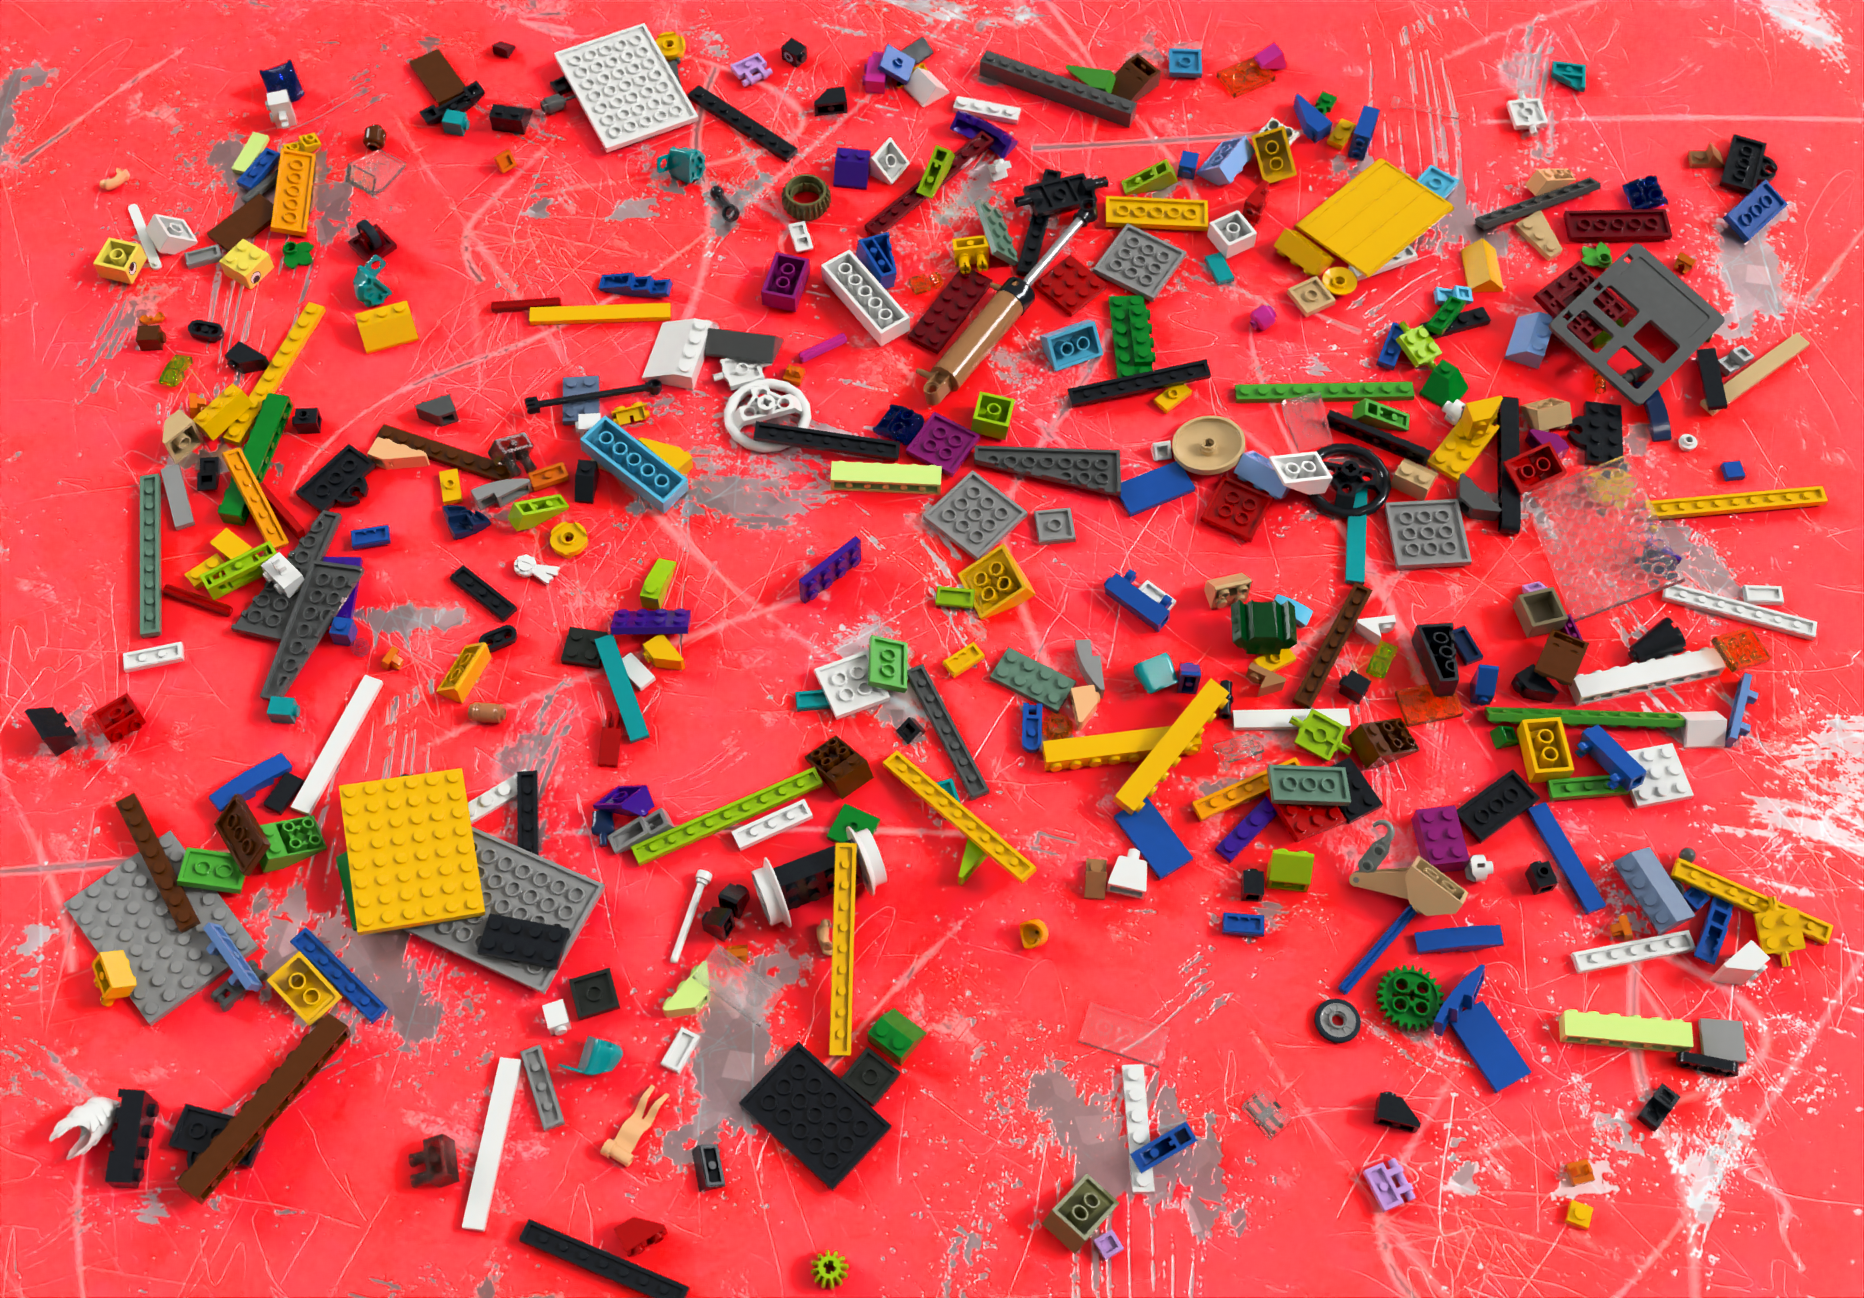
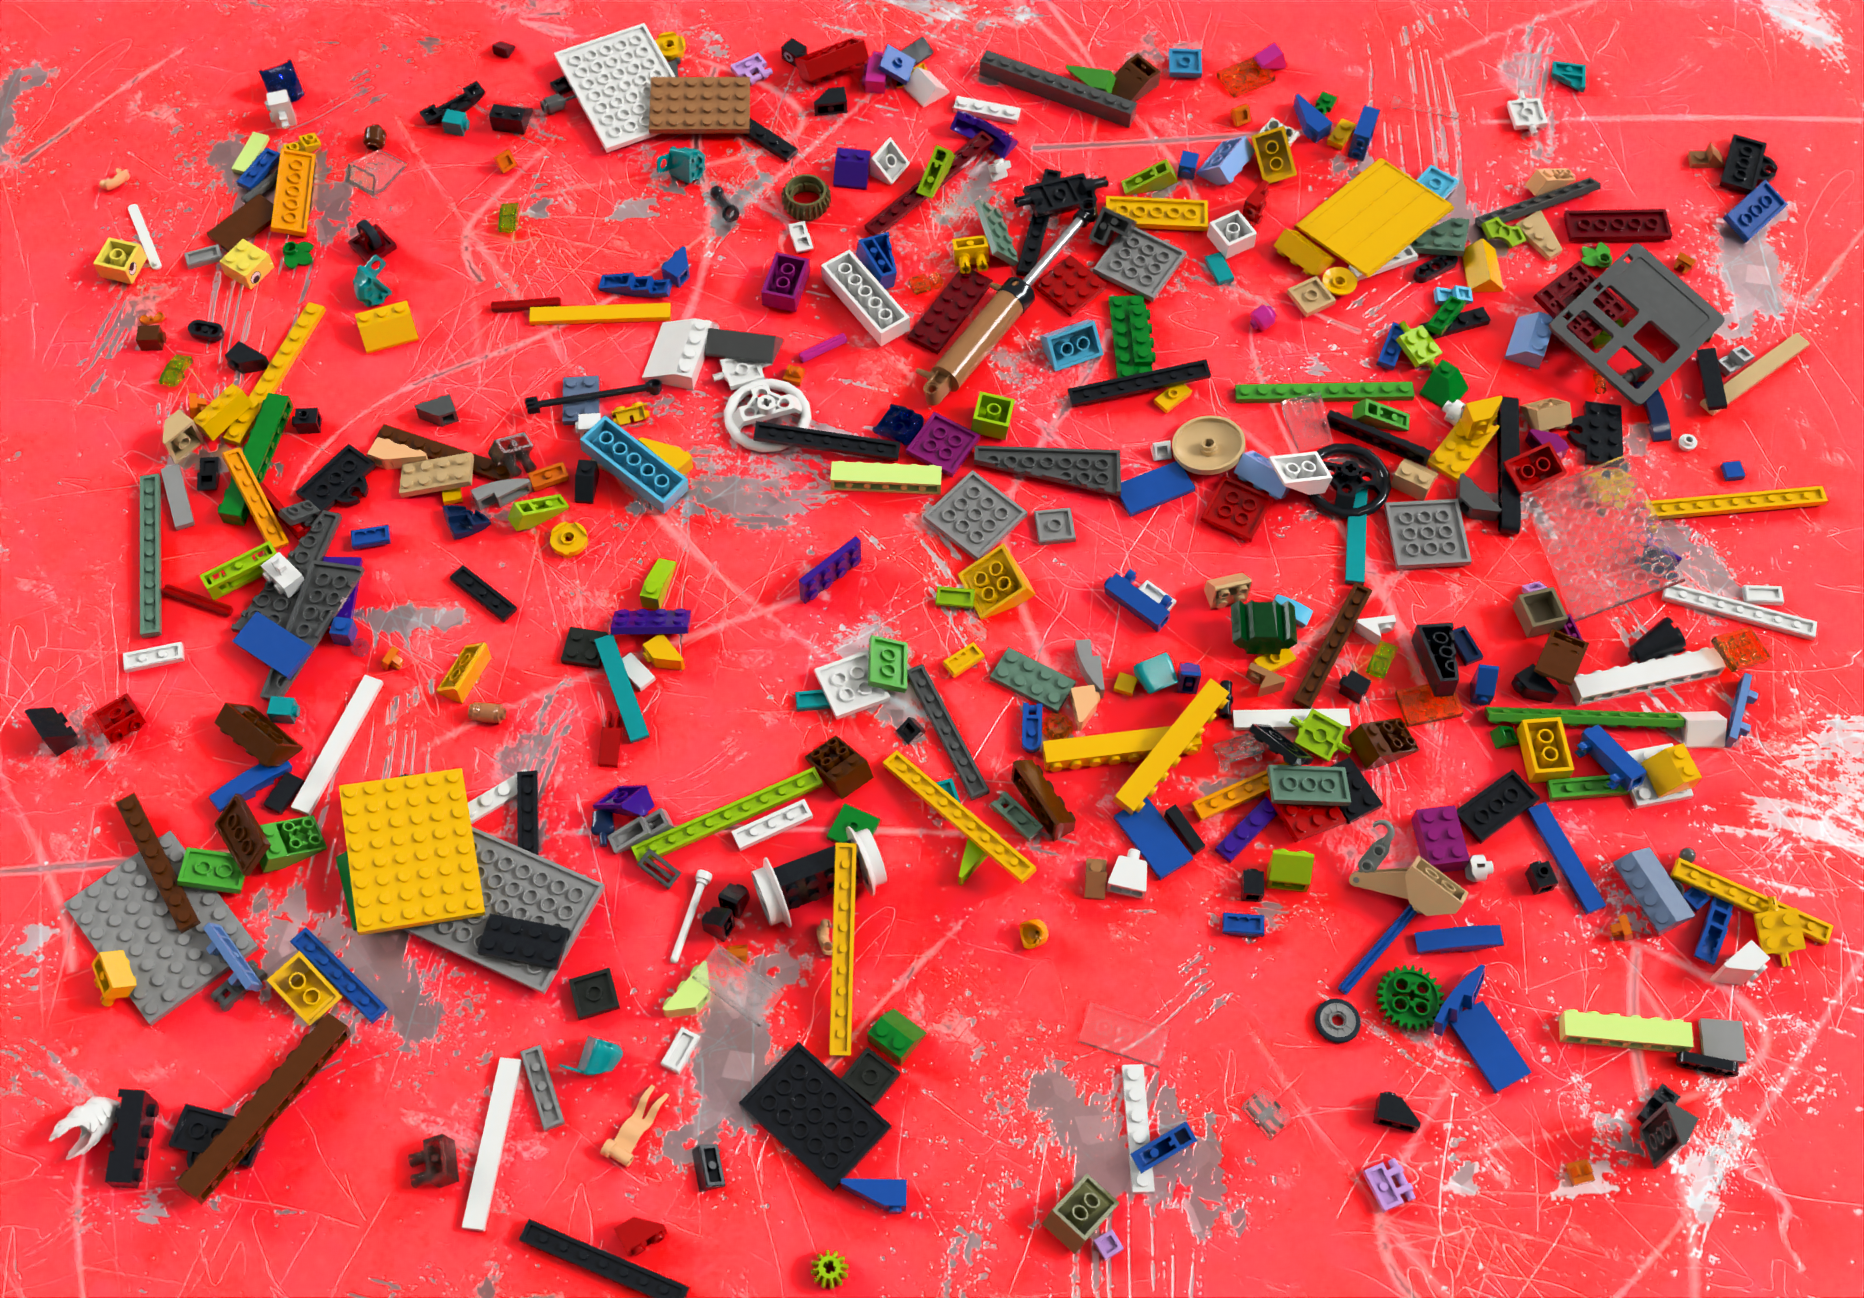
white slope [145,214,198,255] -> none
yellow plate [185,553,225,590] -> none
yellow panel [210,528,256,561] -> none
reddish brown tile [409,49,466,106] -> none
black plate [479,625,518,653] -> none
white piece [513,554,560,586] -> none
white brick [542,999,572,1035] -> none
yellow plate [1565,1200,1593,1230] -> none
white tile [1571,930,1696,974] -> none
clear blue slope [1622,176,1669,210] -> none
none -> reddish brown slope [214,703,303,767]
none -> blue tile [232,611,314,680]
none -> dark grey plate [278,500,321,527]
none -> tan plate [399,452,474,498]
none -> clear neon green slope [498,202,520,233]
none -> dark grey tile [637,848,681,890]
none -> medium nougat plate [649,77,750,134]
none -> blue slope [661,246,690,288]
none -> red brick [795,37,870,83]
none -> blue slope [841,1178,907,1214]
none -> sand green plate [989,791,1044,842]
none -> reddish brown slope [1011,760,1076,841]
none -> dark grey brick [1088,207,1137,246]
none -> yellow tile [1113,672,1138,697]
none -> black piece [1164,804,1205,855]
none -> orange tile [1230,104,1251,126]
none -> black plate [1248,724,1314,766]
none -> sand green plate [1412,218,1469,256]
none -> black beam [1413,255,1458,283]
none -> lime tile [1481,216,1527,249]
none -> slope [1639,1102,1699,1169]
none -> yellow slope [1641,743,1702,798]

